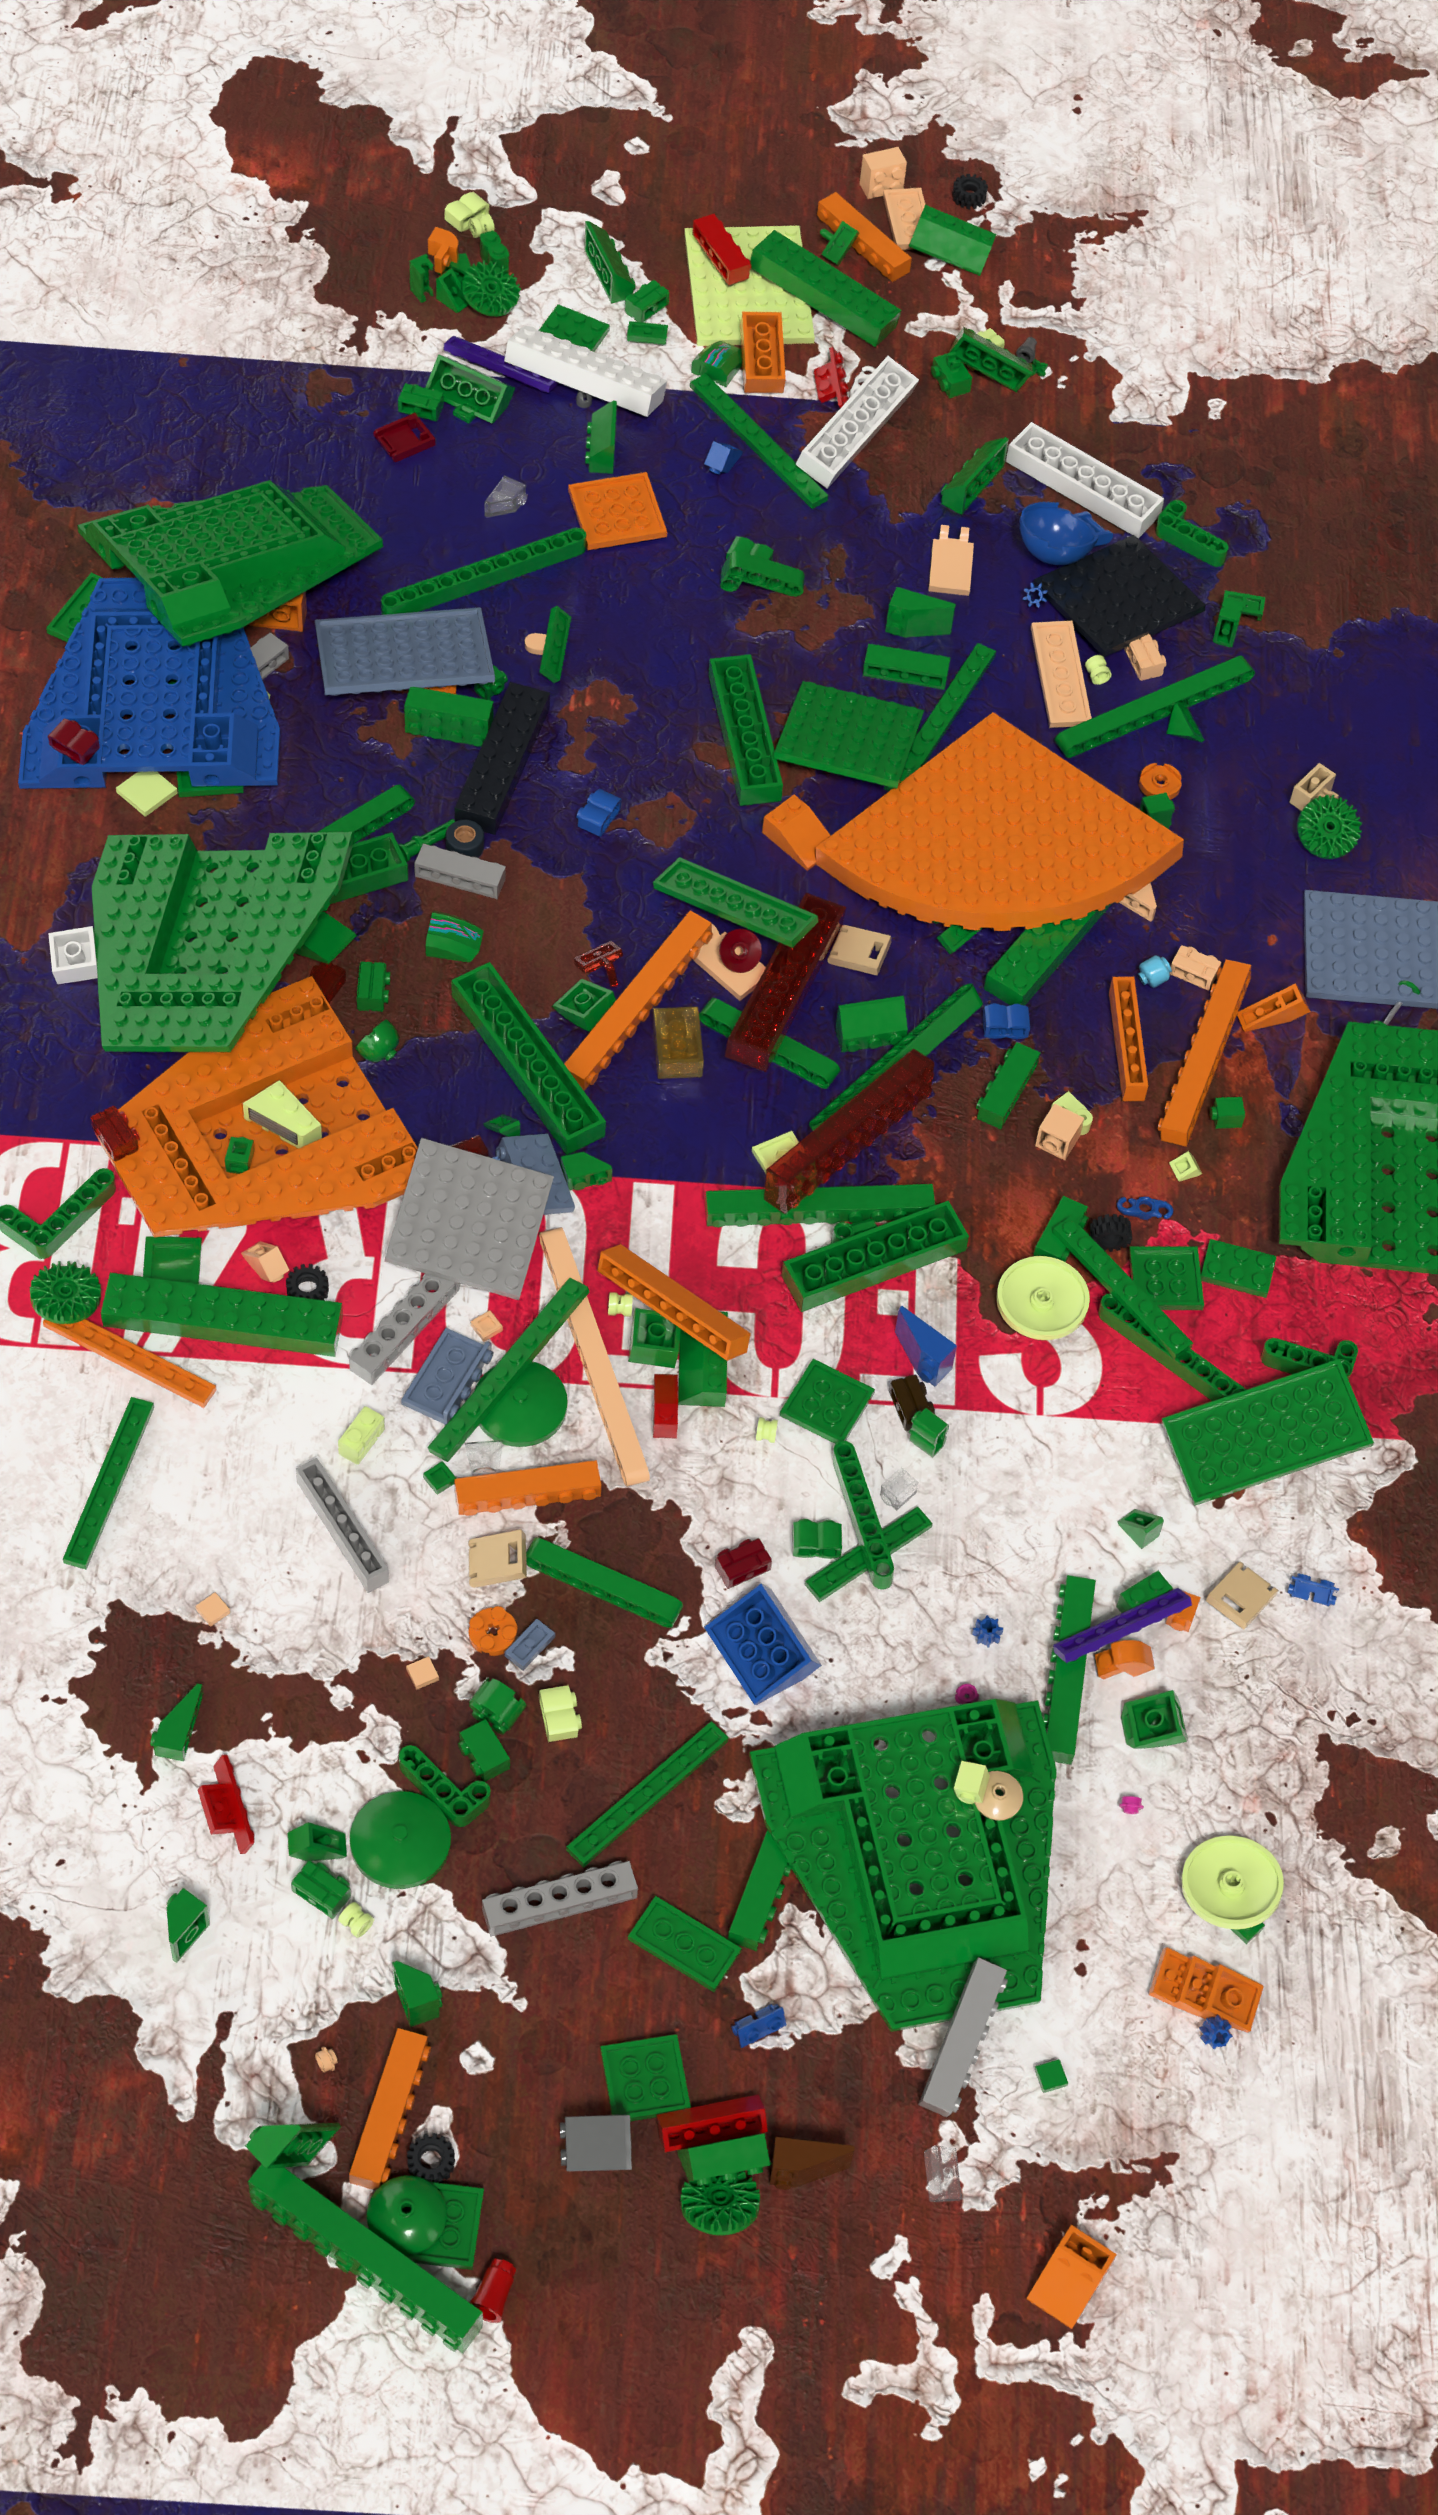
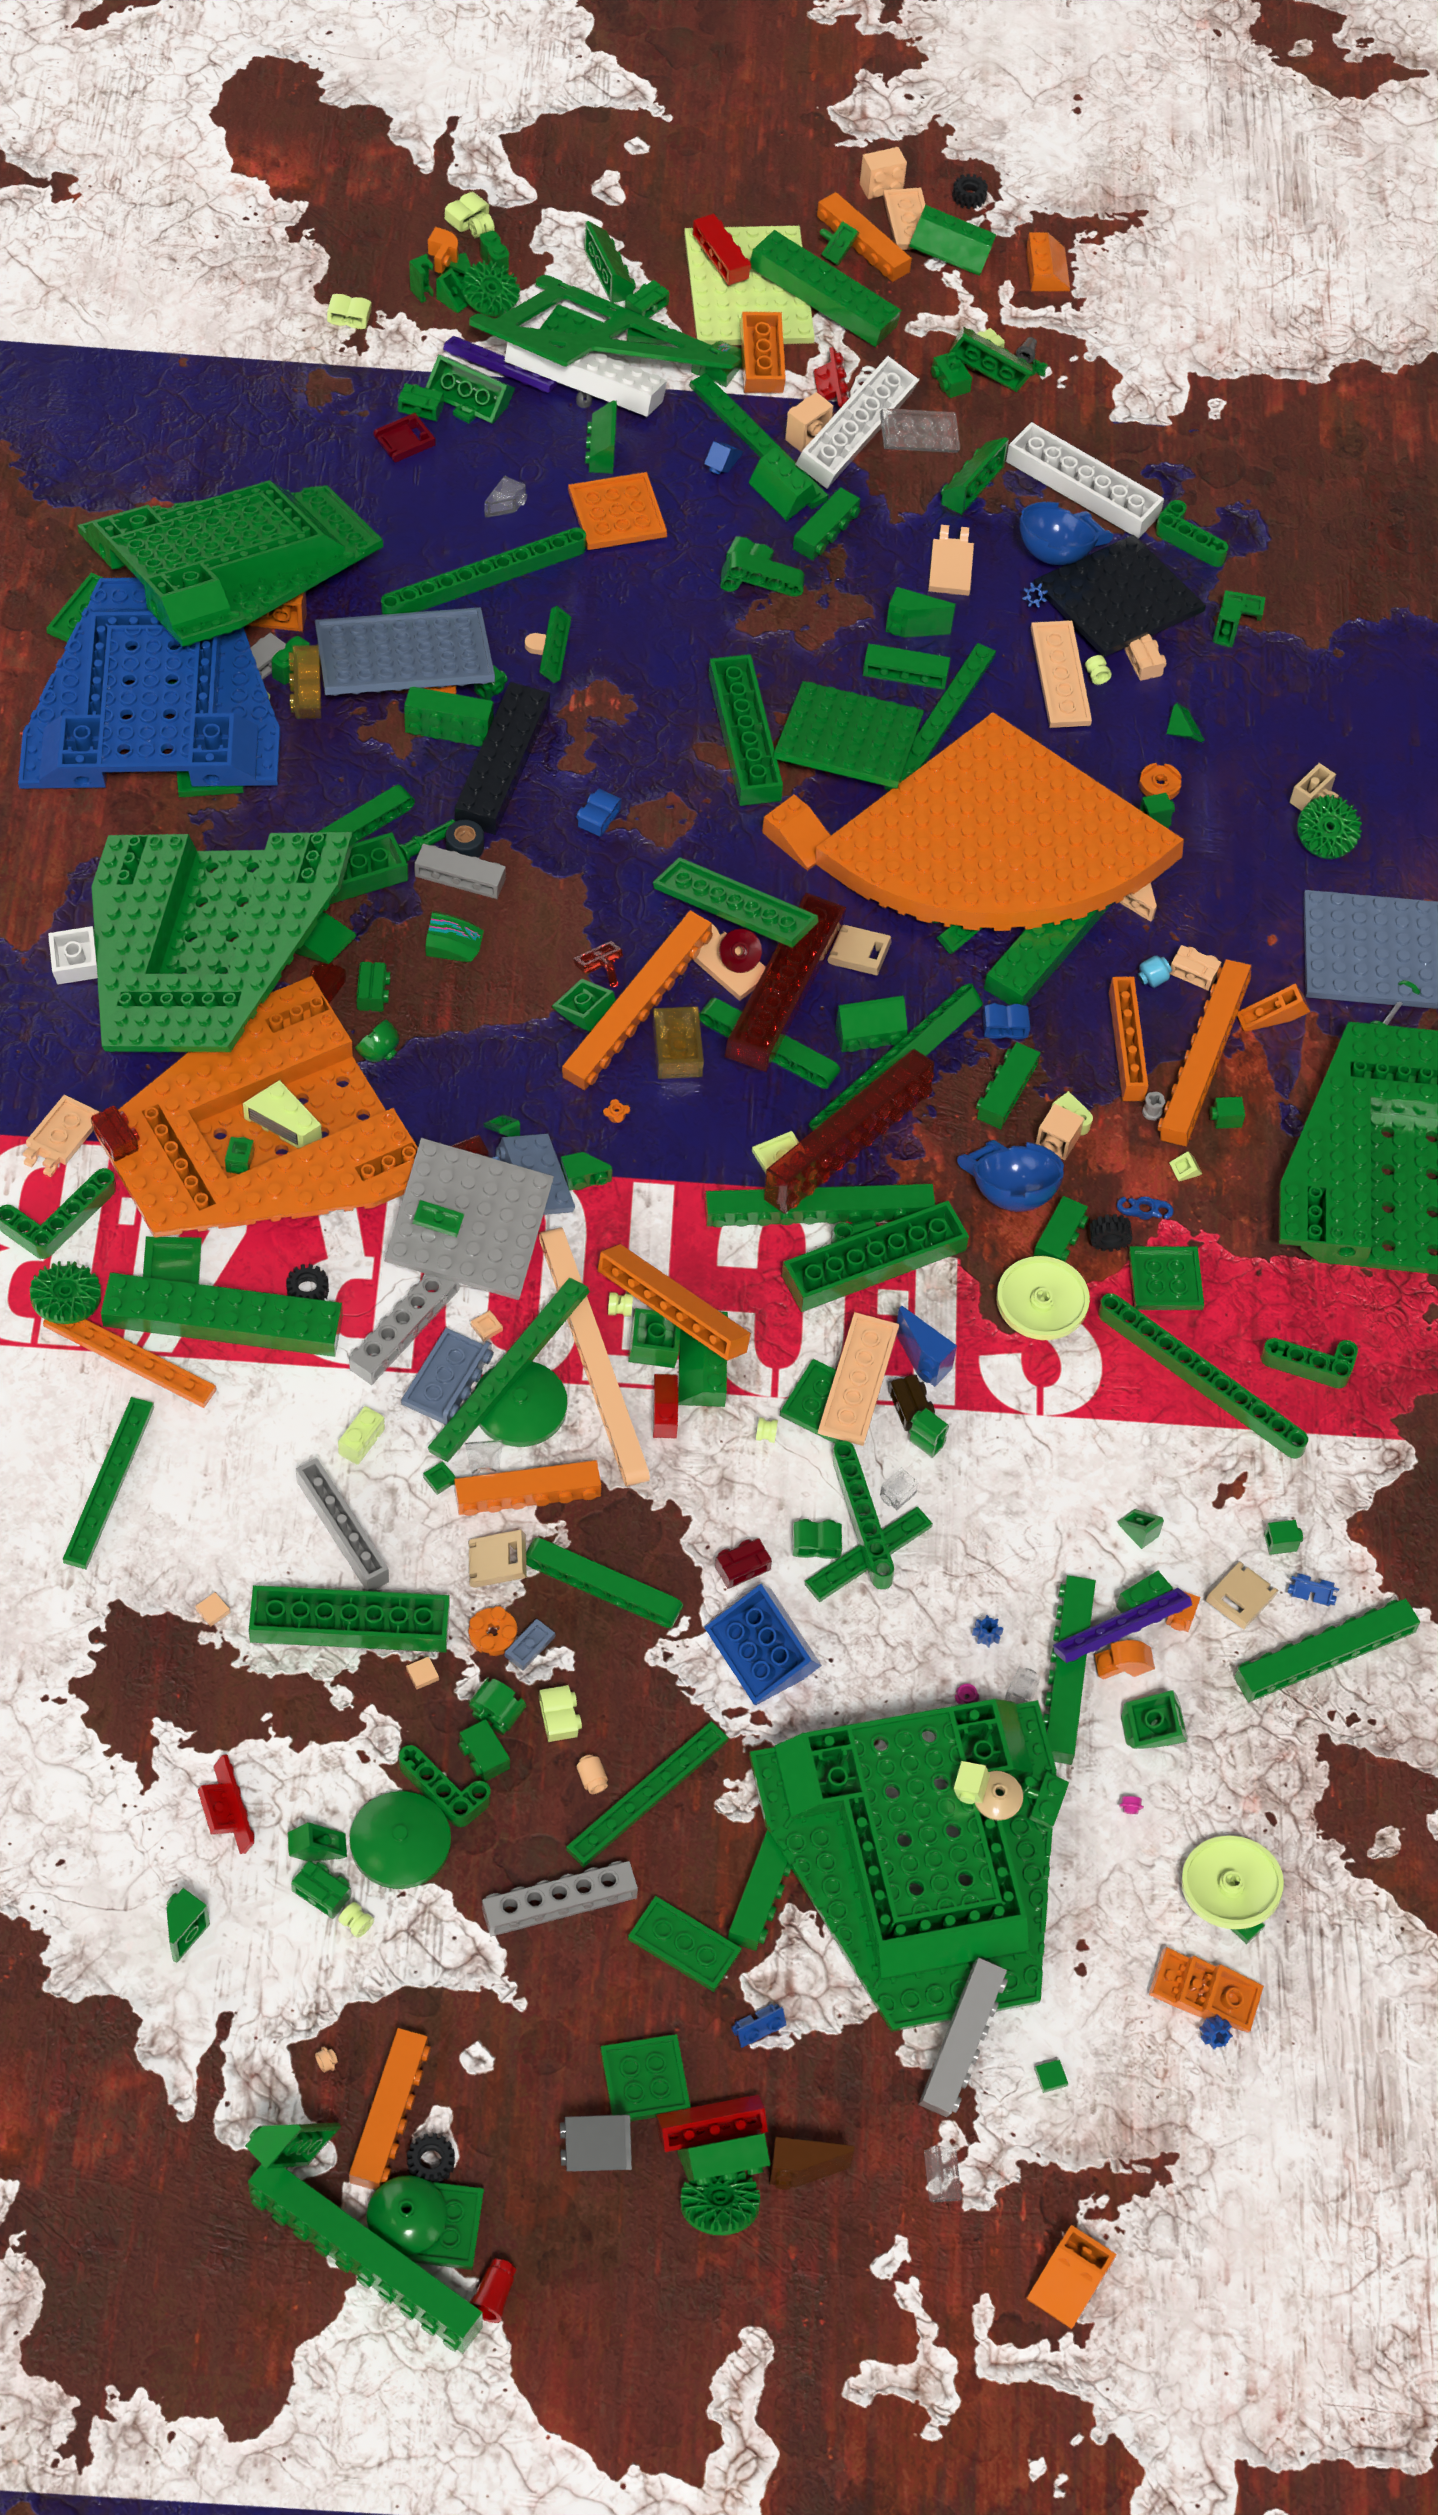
dark red brick [48,719,100,765] -> none
yellowish green tile [116,771,178,817] -> none
green slope [150,1683,204,1762] -> none
light nougat slope [241,1241,289,1282] -> none
green slope [392,1961,443,2027] -> none
green brick [451,962,606,1155] -> none
green plate [1052,1216,1193,1360] -> none
green beam [1054,656,1255,758] -> none
green plate [1162,1359,1374,1506] -> none
green plate [1201,1239,1277,1298] -> none
none -> light nougat tile [23,1095,103,1177]
none -> green brick [248,1585,450,1653]
none -> green brick [271,636,310,685]
none -> clear yellow brick [289,645,321,719]
none -> yellowish green brick [327,294,371,329]
none -> green plate [412,1200,464,1238]
none -> green piece [469,275,740,369]
none -> light nougat brick [576,1755,608,1794]
none -> orange plate [603,1099,630,1123]
none -> green slope [749,447,817,522]
none -> light nougat brick [785,392,833,453]
none -> green brick [793,487,861,560]
none -> light nougat plate [818,1312,899,1446]
none -> clear plate [880,408,960,453]
none -> blue windscreen [957,1140,1064,1212]
none -> clear brick [1005,1666,1041,1704]
none -> green plate [1020,1772,1069,1829]
none -> orange slope [1026,232,1070,291]
none -> light grey bush [1142,1092,1165,1120]
none -> green brick [1234,1598,1420,1703]
none -> green brick [1264,1520,1303,1555]

